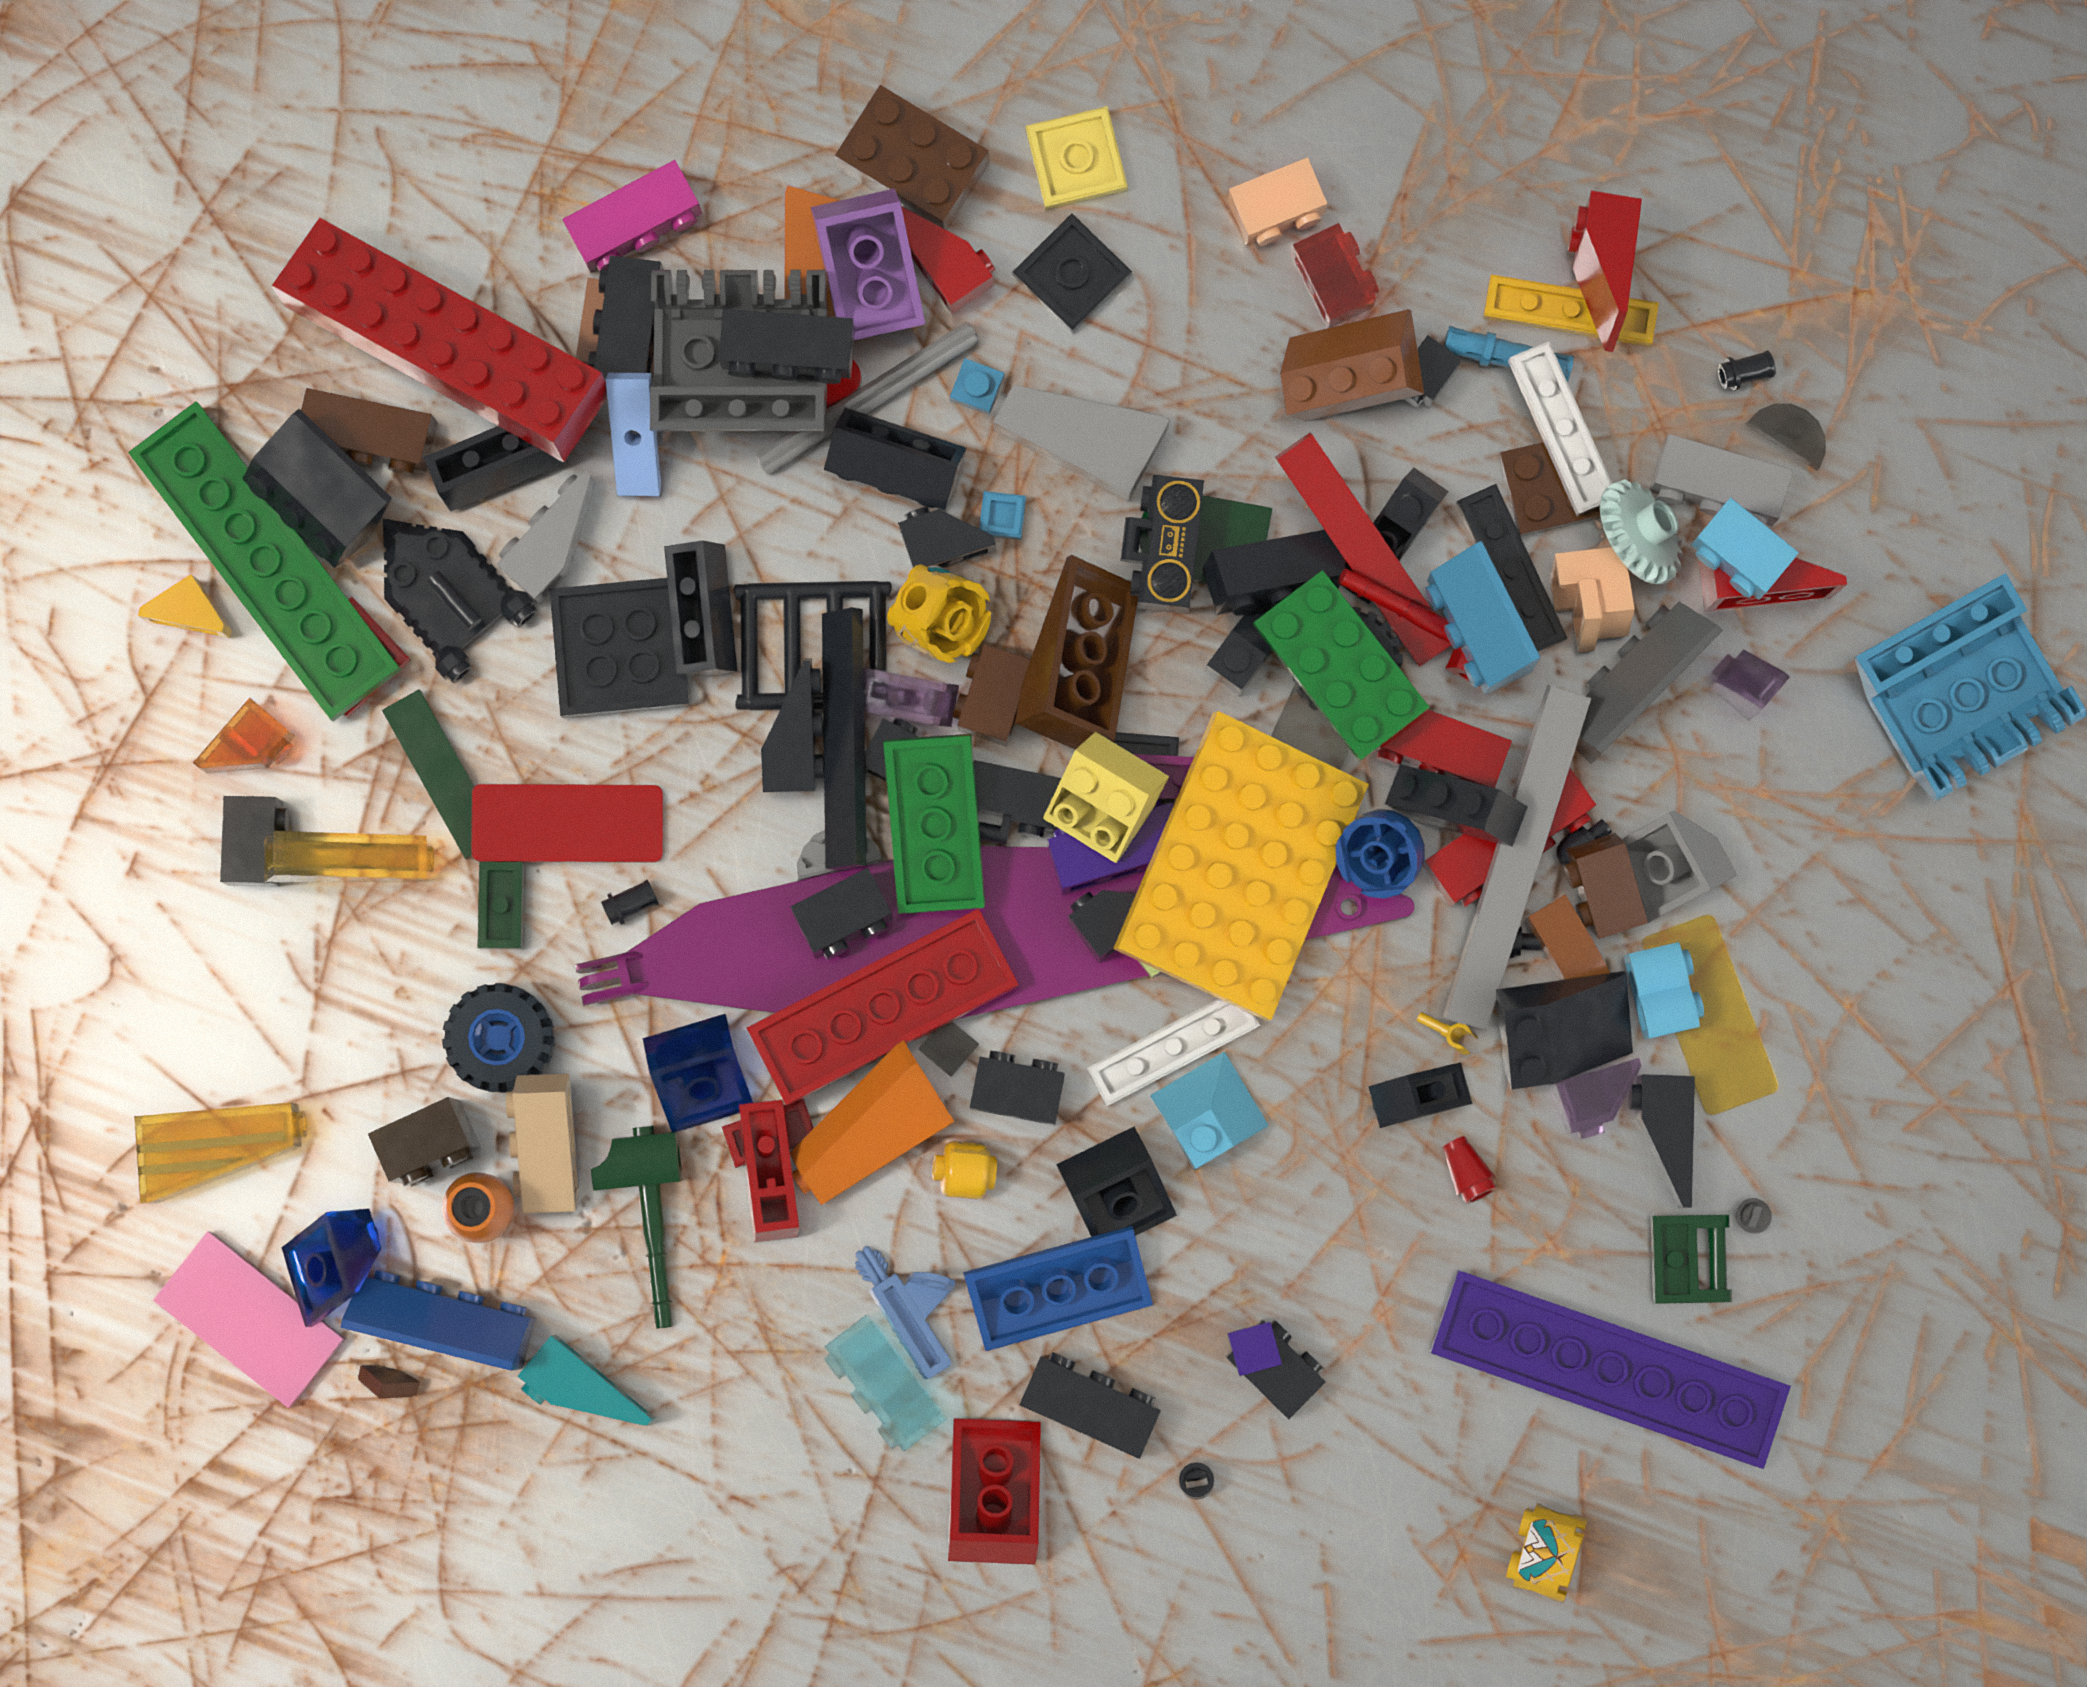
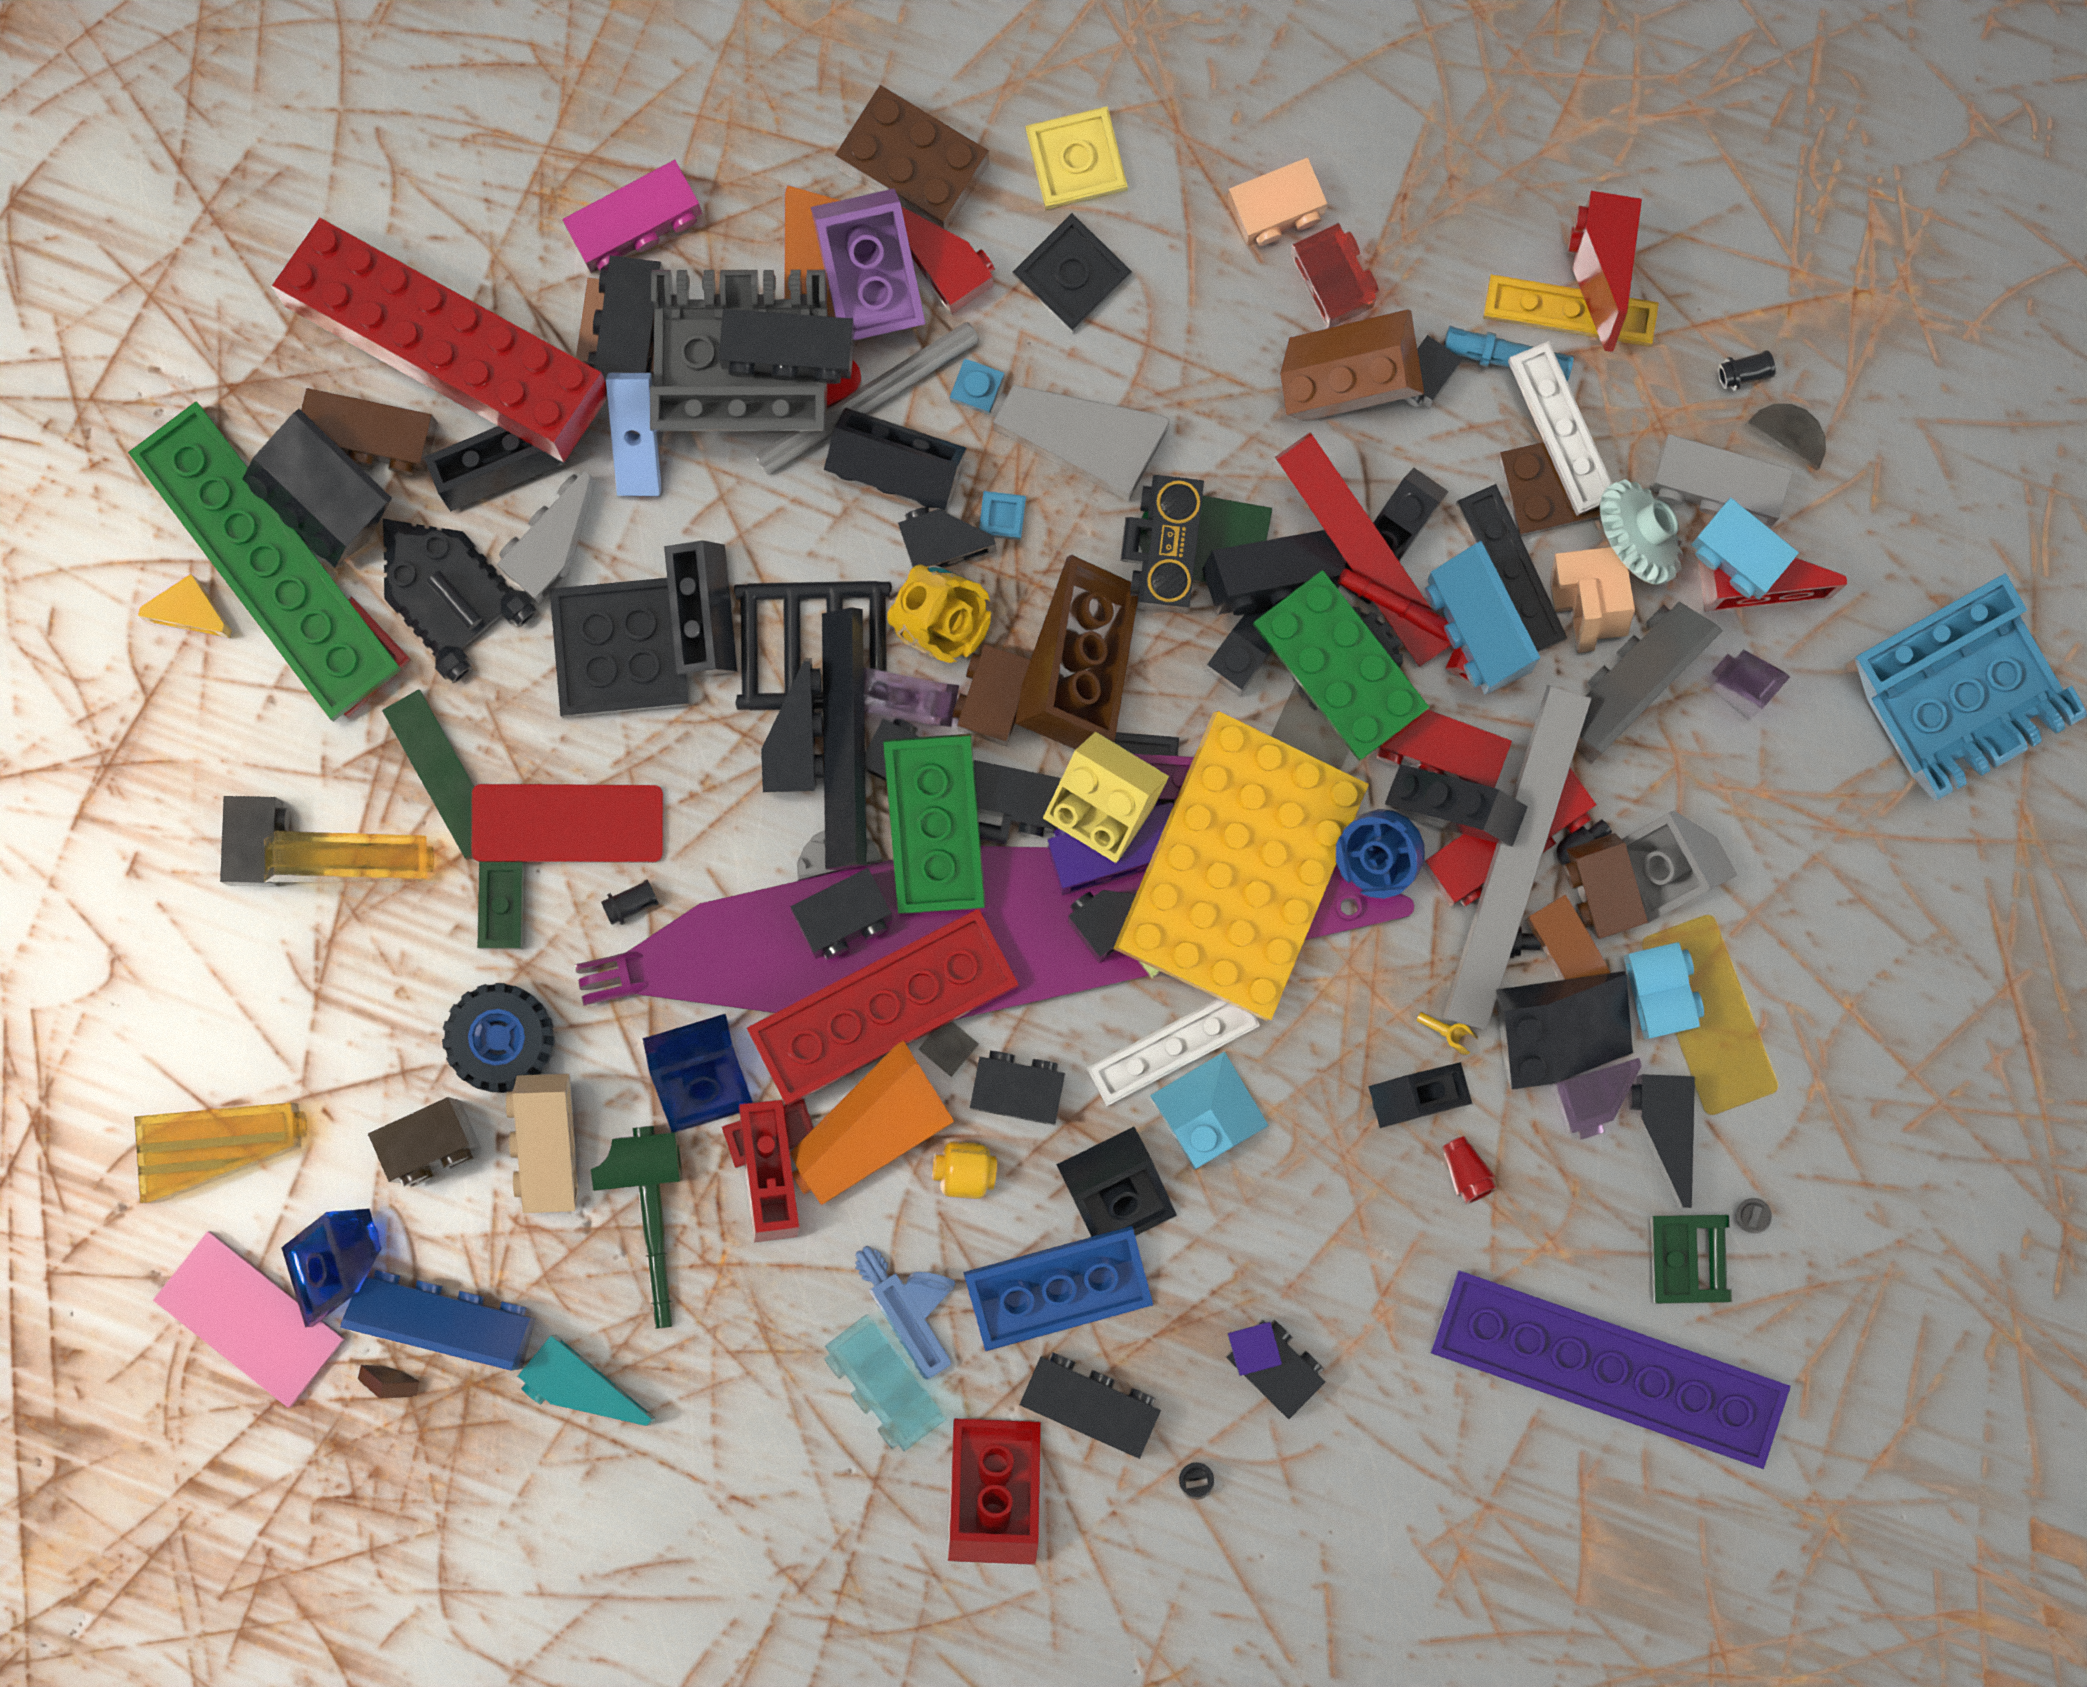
clear orange slope [193,697,296,773] -> none
orange piece [442,1172,515,1243] -> none
yellow brick [1506,1503,1588,1604] -> none

